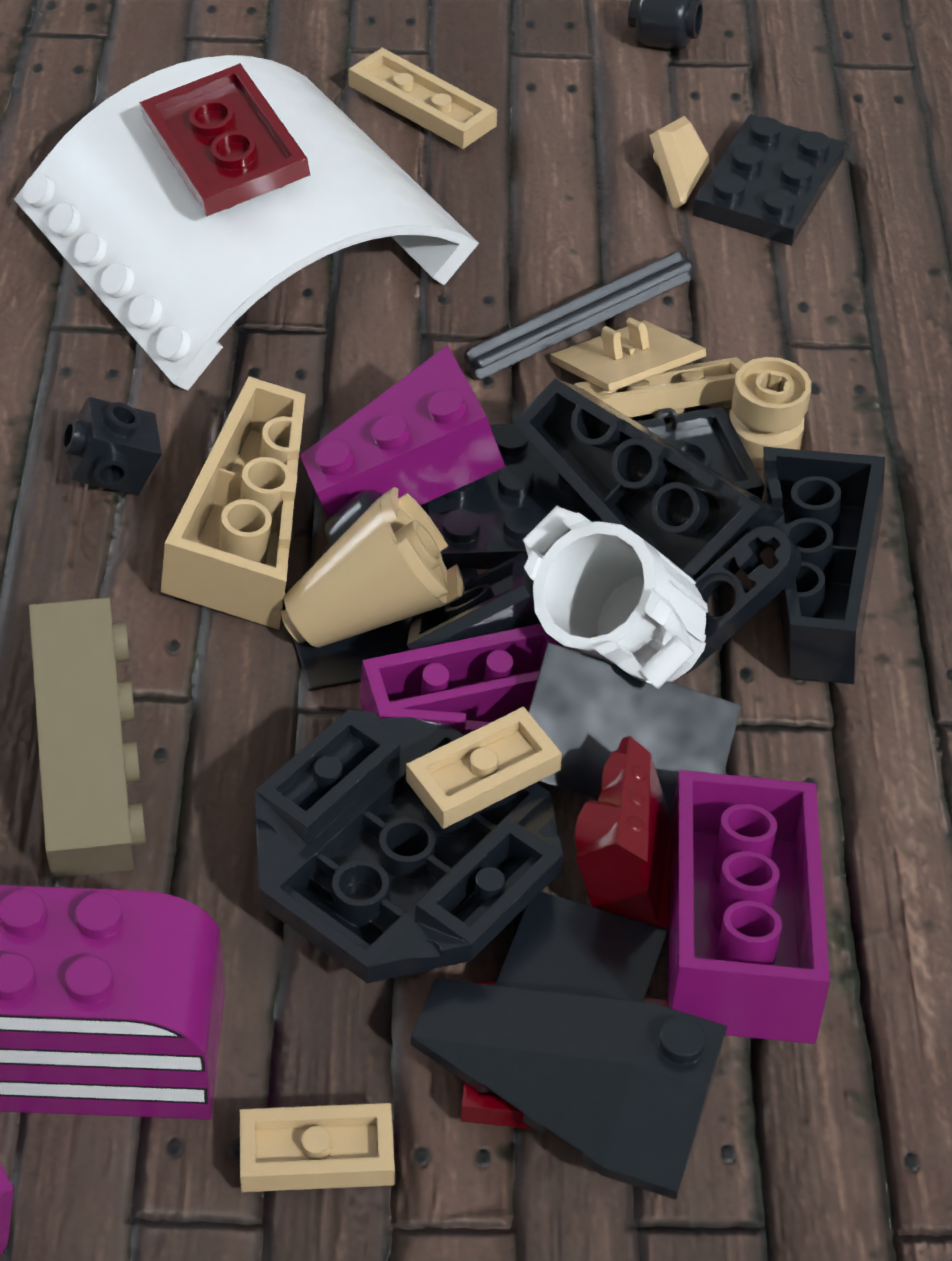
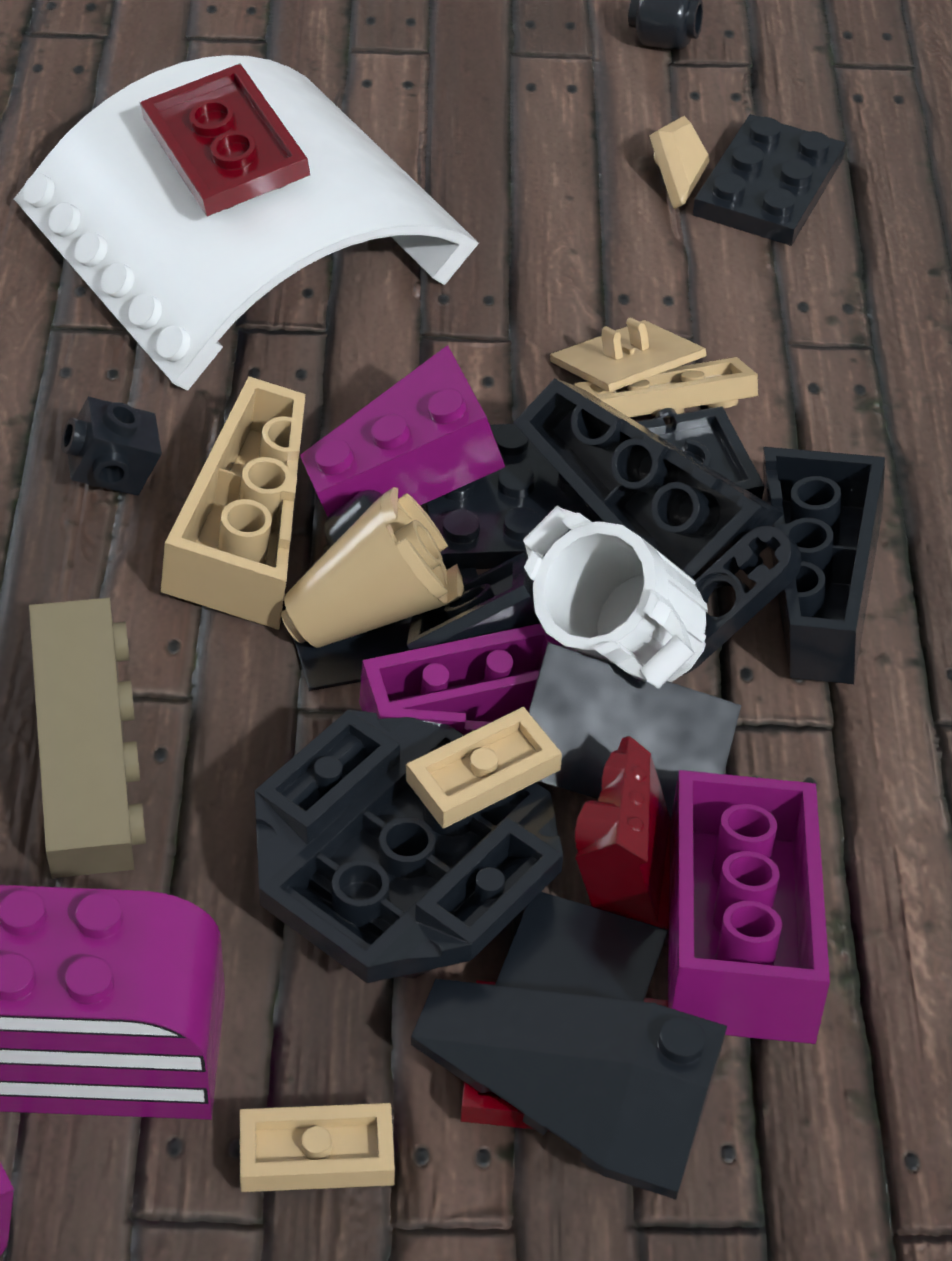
tan plate [348,48,497,149] -> none
axle [463,252,693,380] -> none
tan wheel [729,357,811,468] -> none

